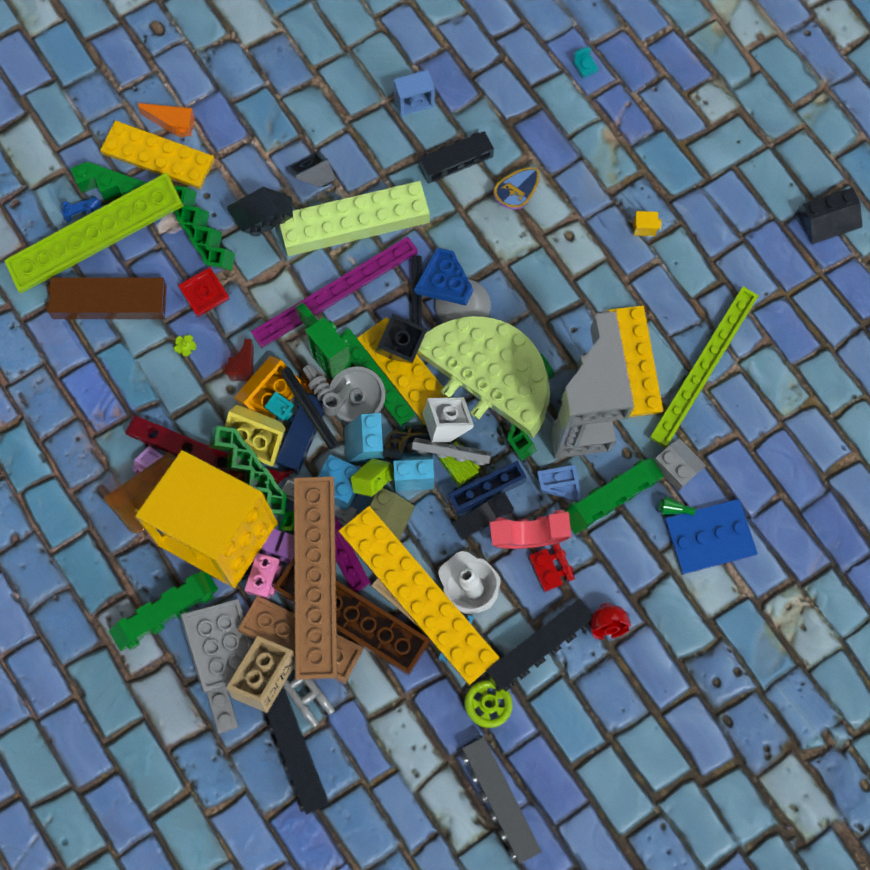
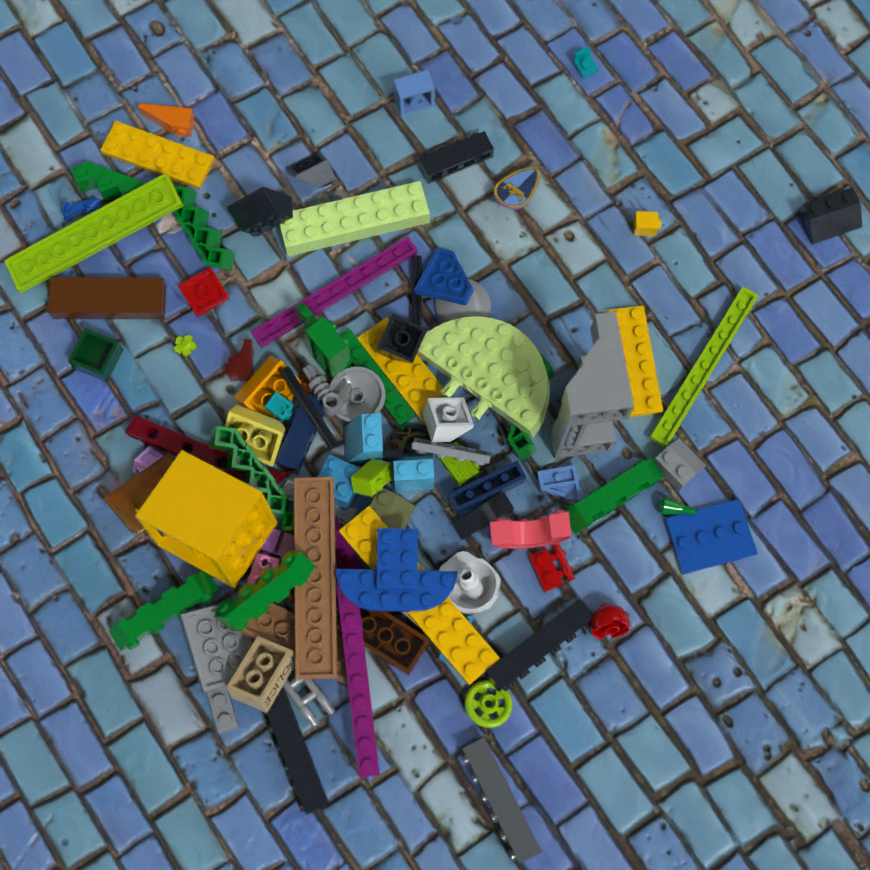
none -> dark green piece [68,328,124,382]
none -> green brick [214,551,316,631]
none -> blue plate [336,528,457,612]
none -> magenta plate [336,578,380,778]

